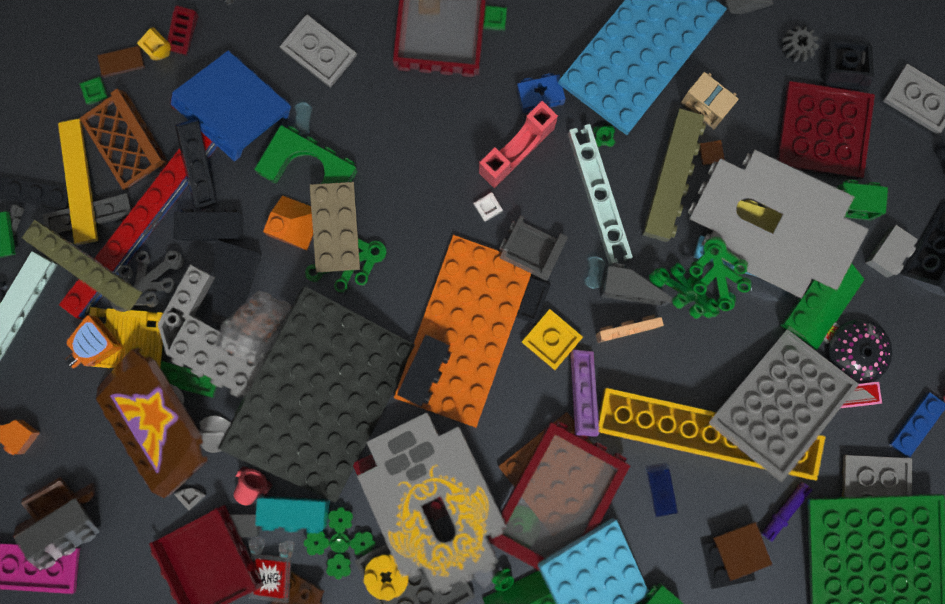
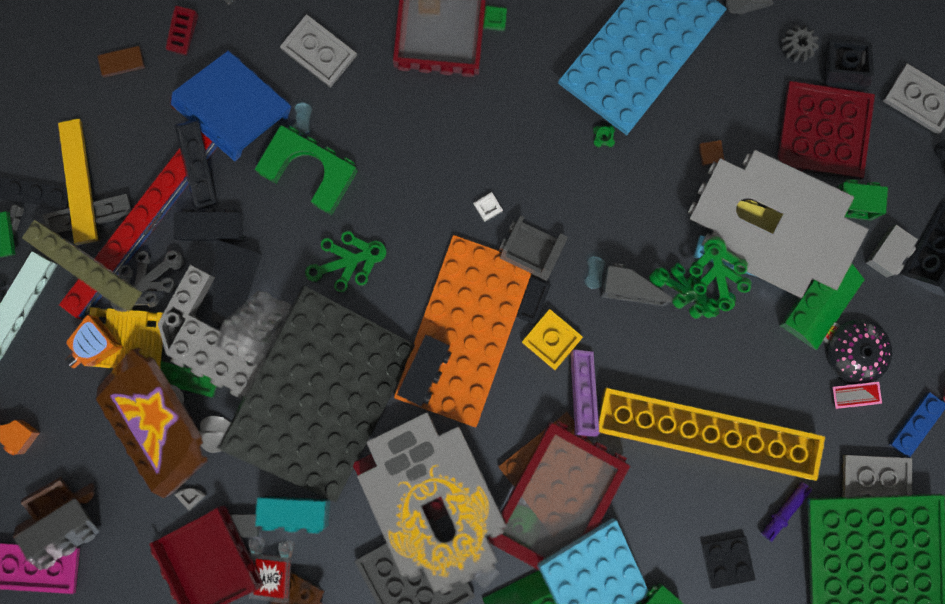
green tile [80,77,108,105] -> none
dark orange fence [80,88,169,190] -> none
yellow plate [137,27,171,60] -> none
coral piece [233,466,273,506] -> none
orange slope [263,195,313,251] -> none
green plant [303,507,376,580] -> none
dark tan plate [310,182,360,273] -> none
yellow plate [364,554,409,601] -> none
coral arch [479,101,558,188] -> none
green plate [492,567,514,591] -> none
blue brick [517,73,565,114] -> none
light aqua piece [568,124,633,266] -> none
light nougat wing [596,315,664,343] -> none
olive brick [642,108,706,242] -> none
clear blue plate [647,469,678,517] -> none
tan container [681,72,739,129] -> none
light grey plate [709,329,859,482] -> none
reddish brown tile [713,522,773,581] -> none

